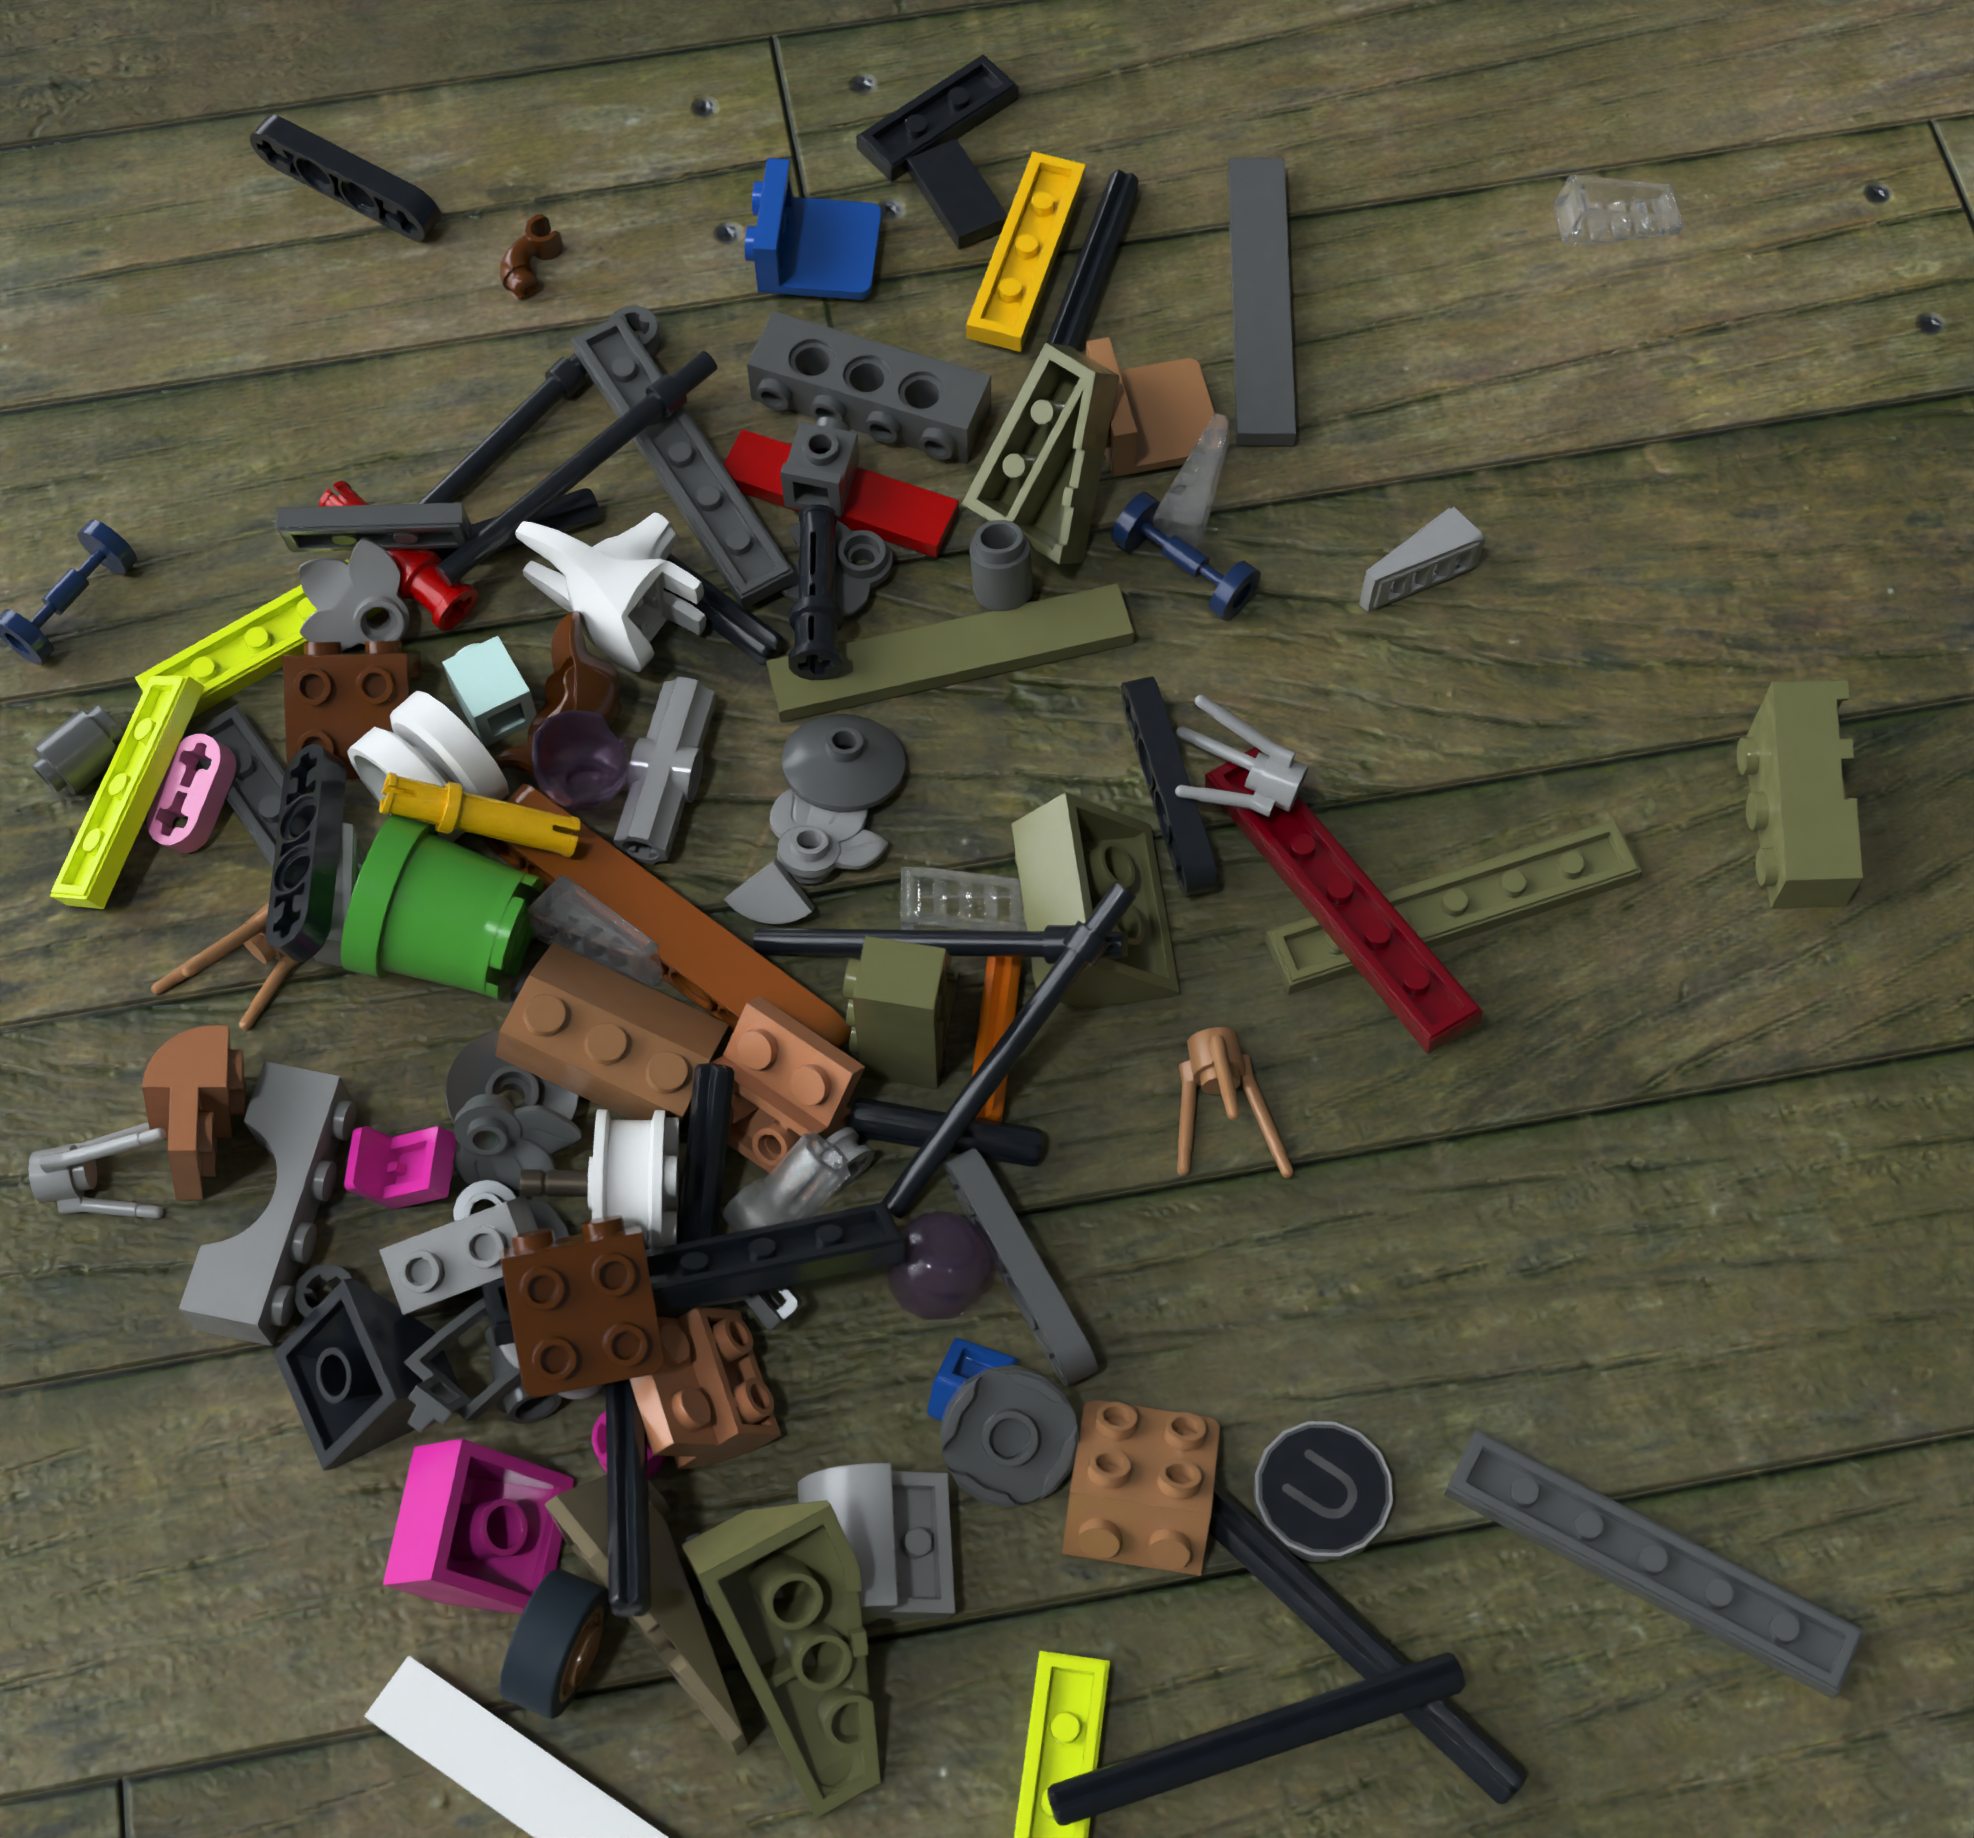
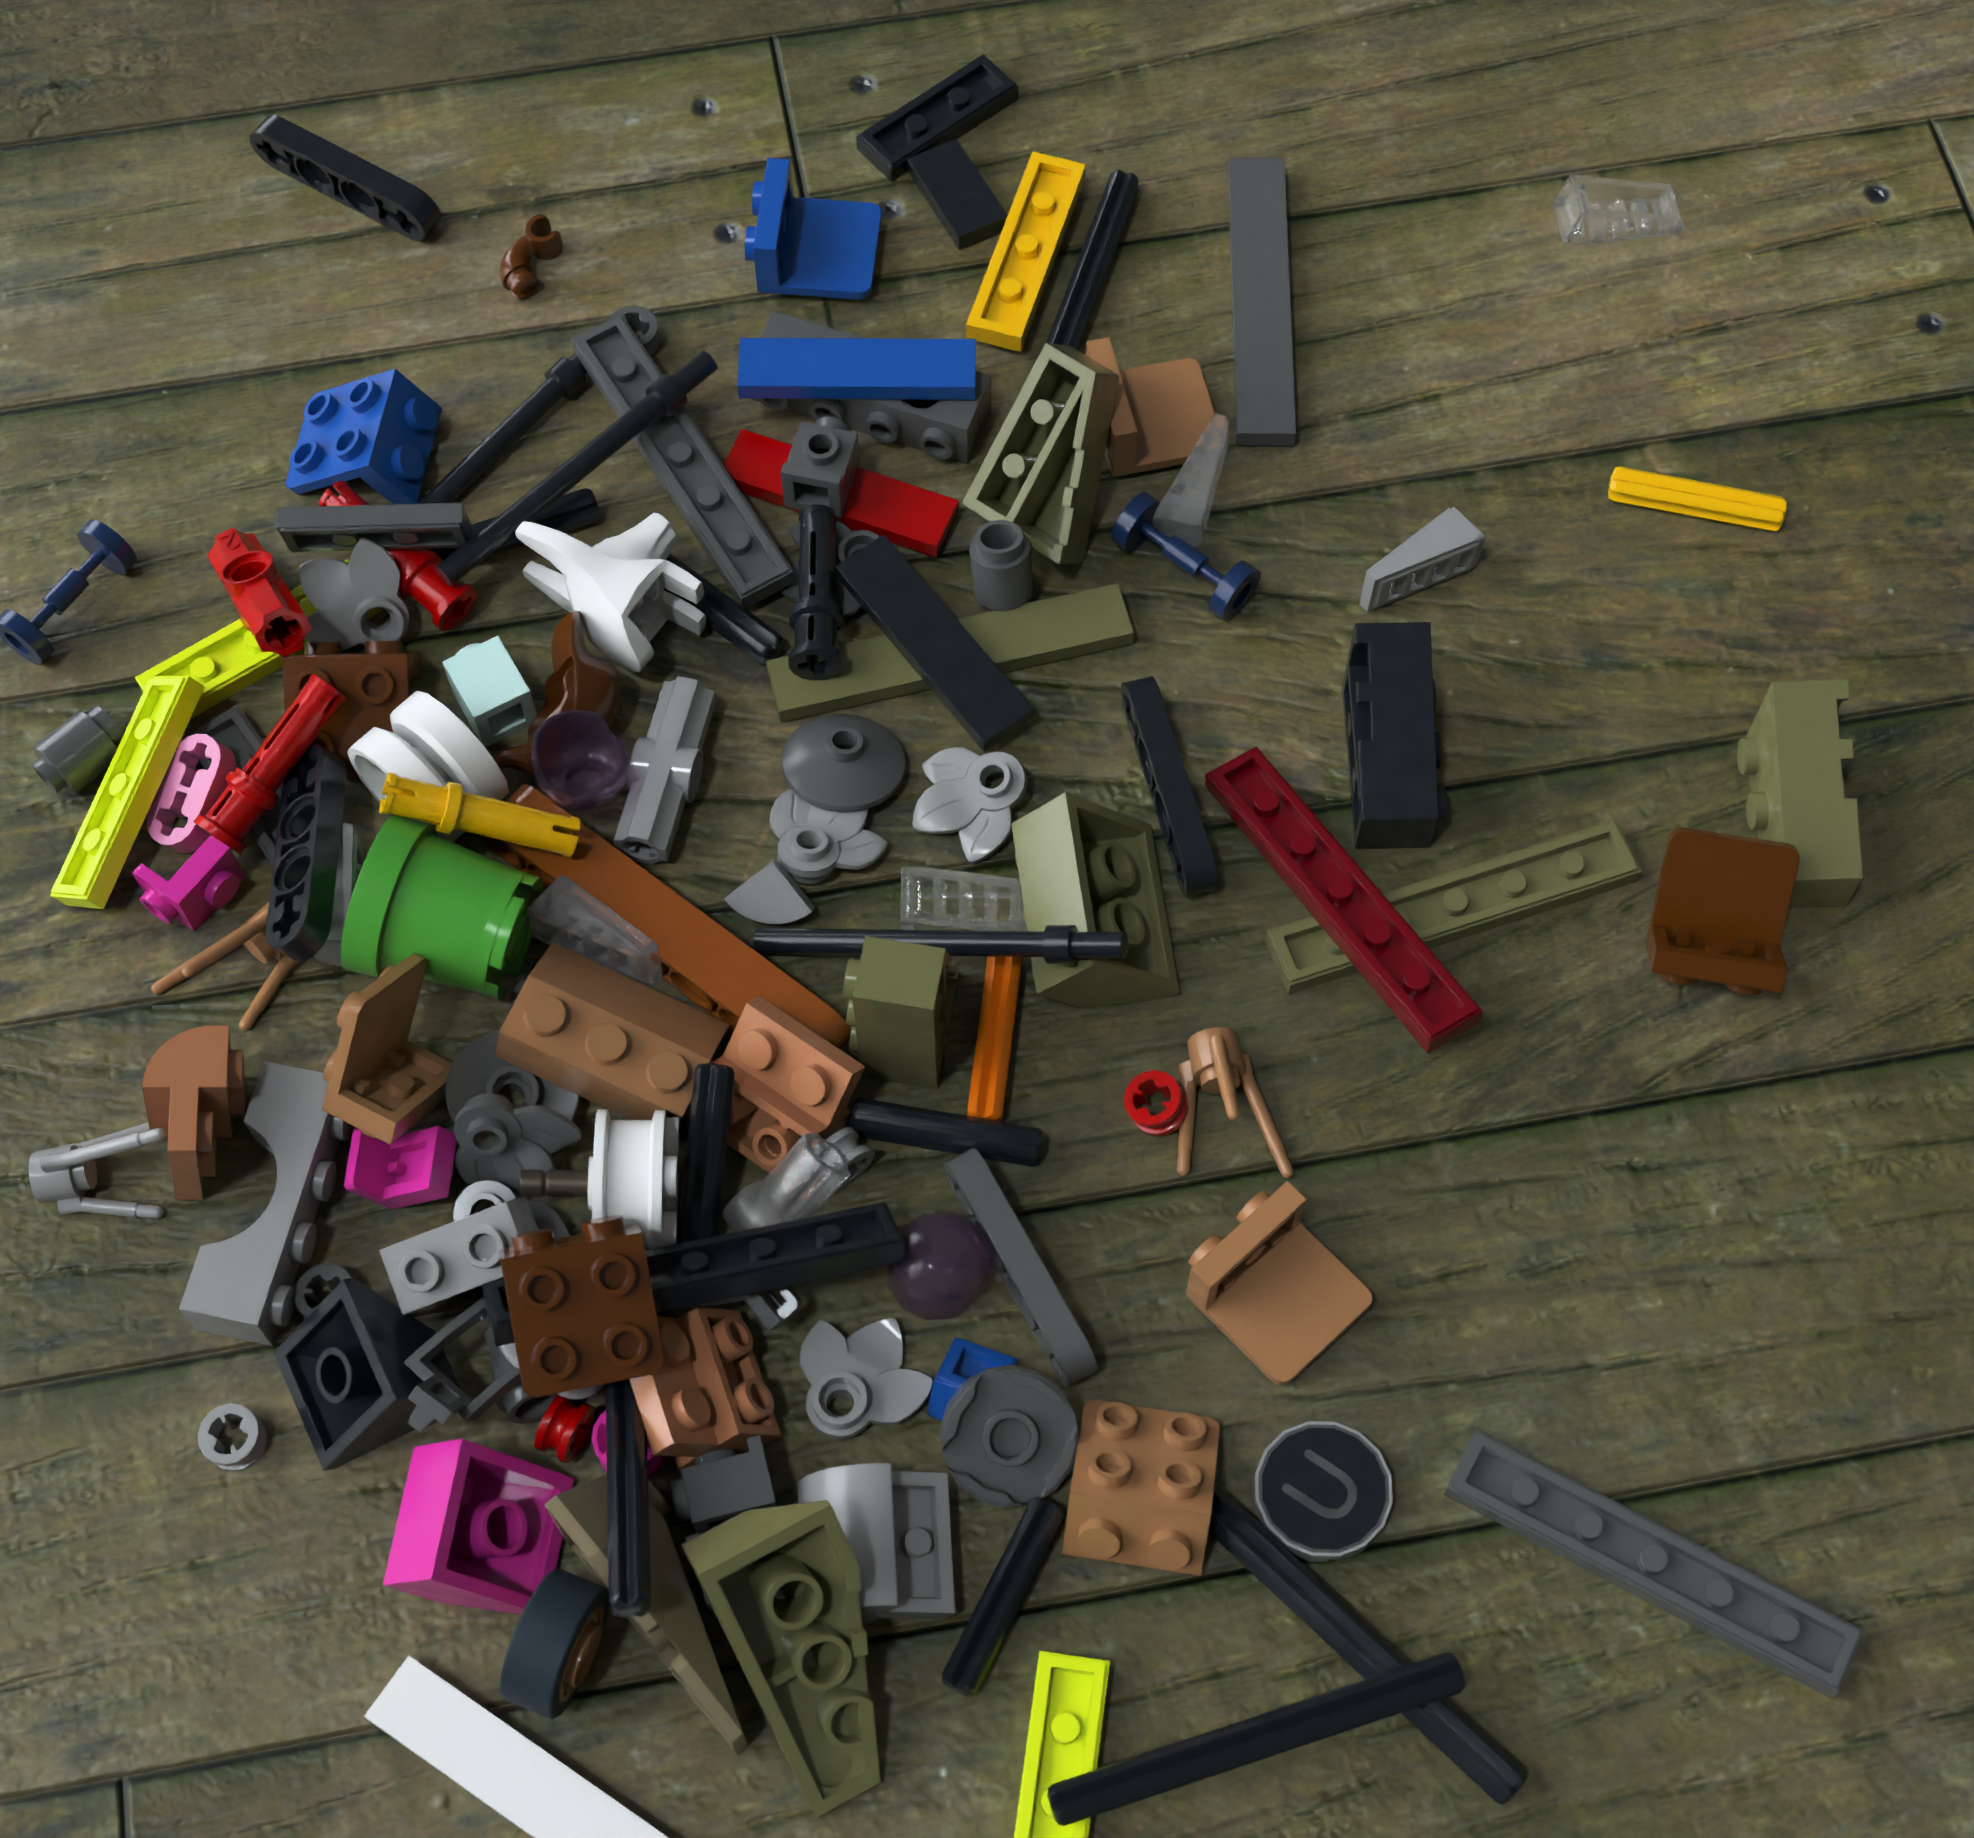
black bar [881,881,1137,1219] -> none
light grey plant [1175,695,1309,817] -> none
none -> dark pink bracket [132,835,245,932]
none -> red pin [193,674,346,855]
none -> light grey bush [198,1403,268,1471]
none -> red piece [207,527,312,658]
none -> blue bracket [286,368,442,504]
none -> medium nougat bracket [322,953,452,1145]
none -> red bush [534,1395,596,1463]
none -> dark grey brick [670,1435,777,1535]
none -> blue tile [737,338,976,400]
none -> light grey plate [800,1318,933,1439]
none -> black tile [835,534,1033,752]
none -> light grey plate [912,747,1027,864]
none -> black axle [942,1497,1064,1697]
none -> red bush [1124,1070,1189,1137]
none -> medium nougat bracket [1186,1181,1372,1386]
none -> black wedge [1342,622,1447,849]
none -> yellow axle [1608,466,1787,531]
none -> reddish brown bracket [1645,827,1800,995]

